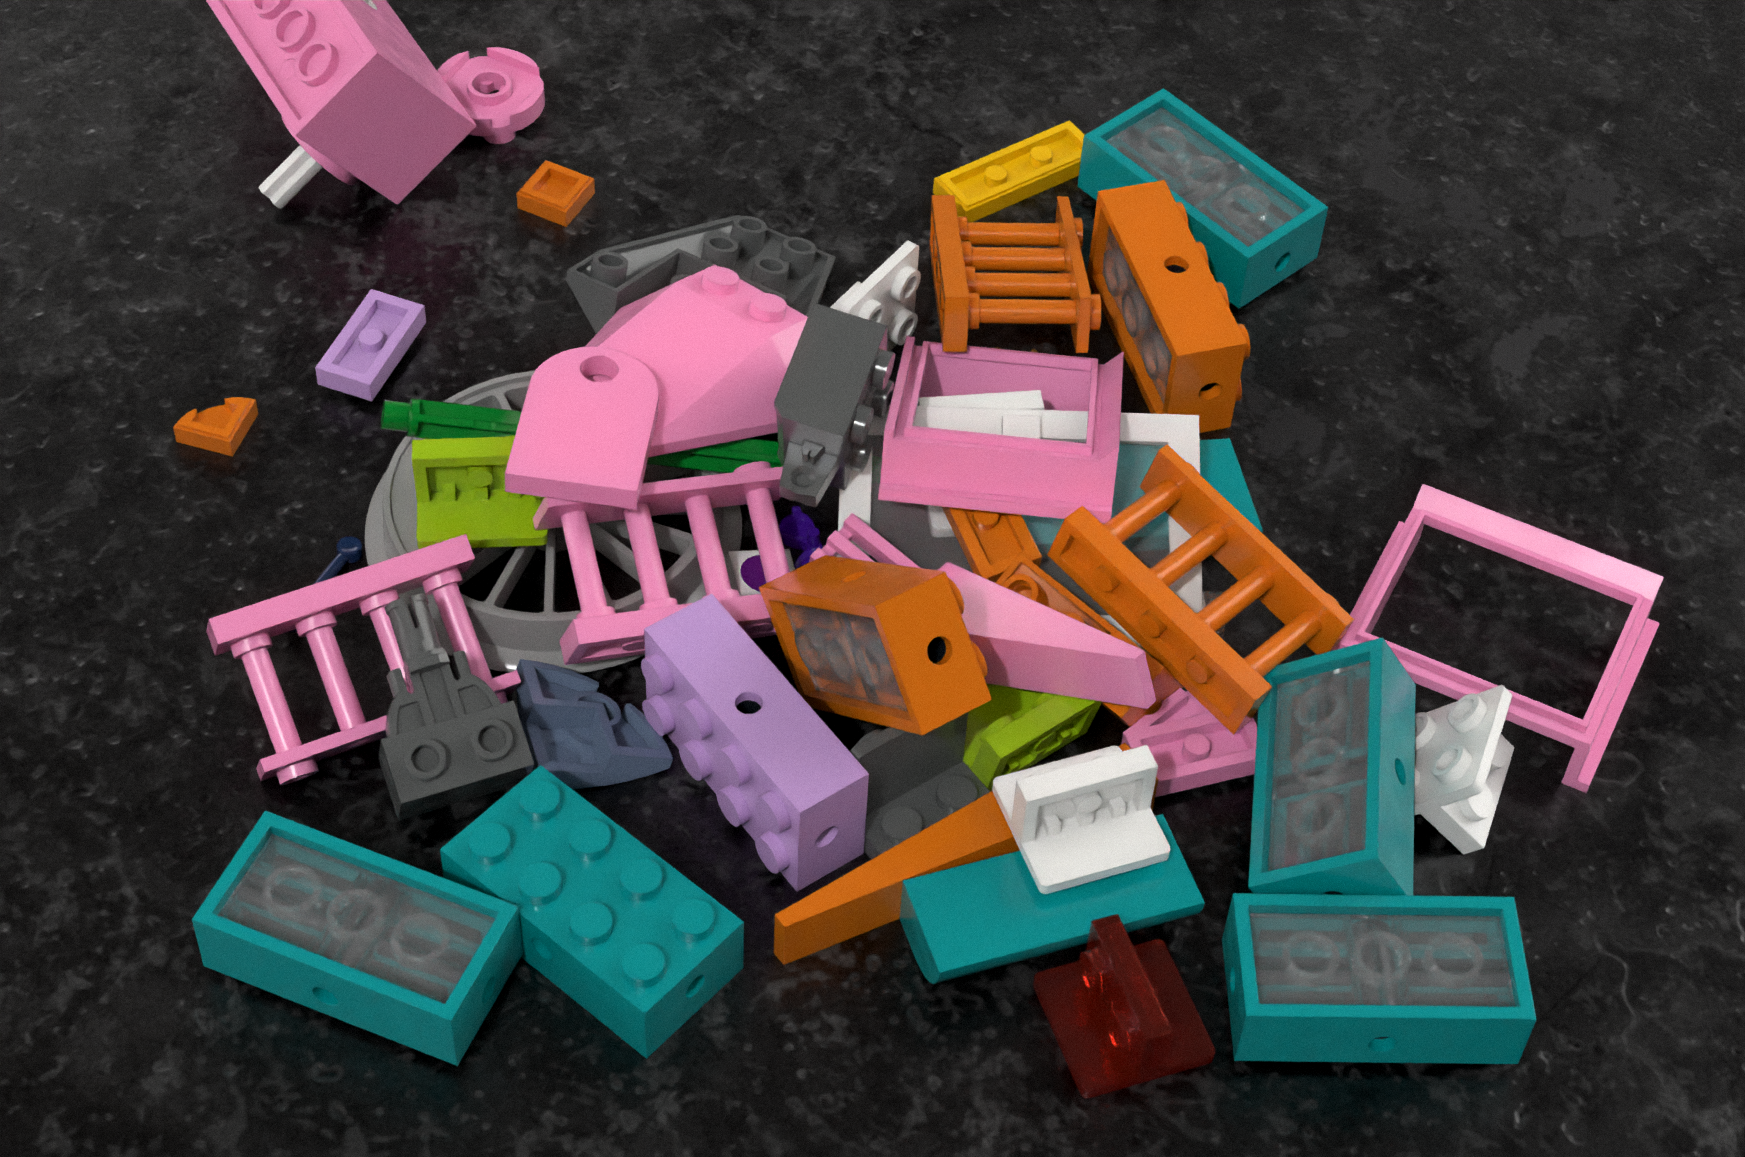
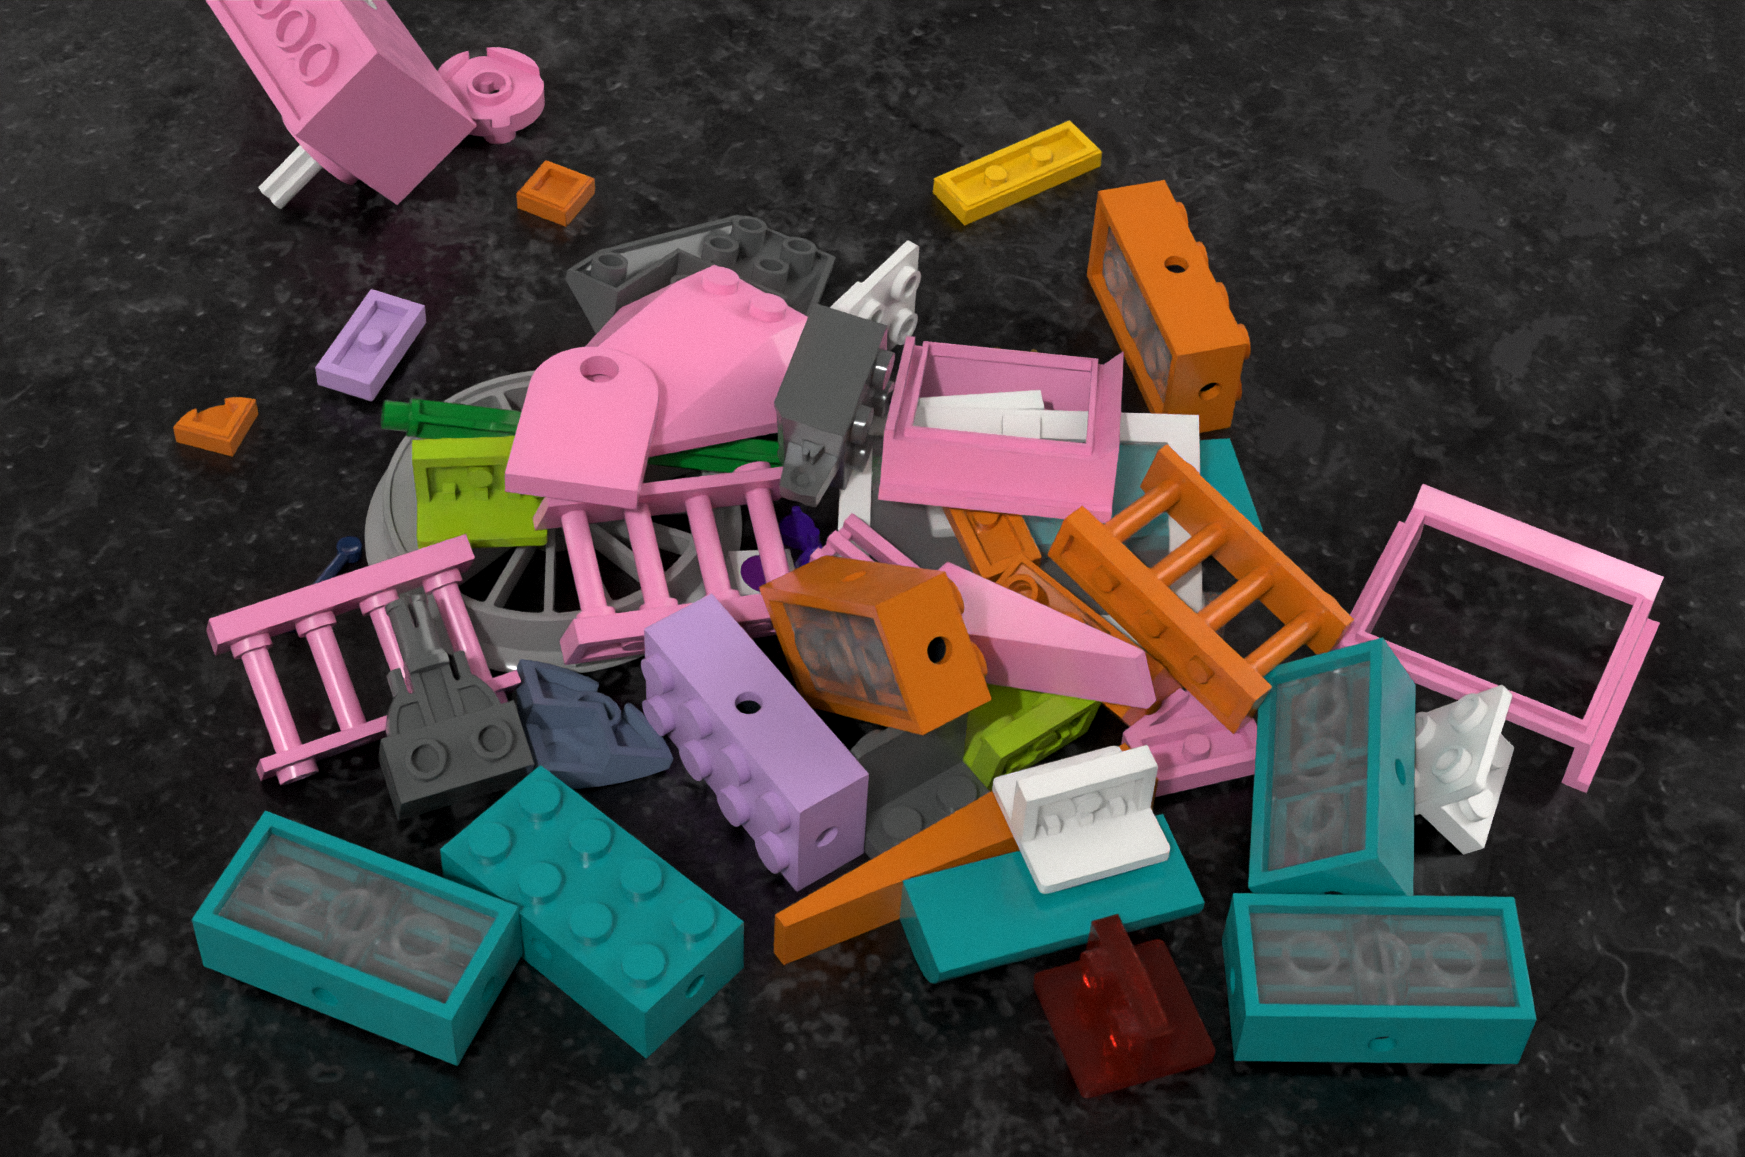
orange fence [929,195,1101,353] -> none
brick [1077,88,1328,309] -> none

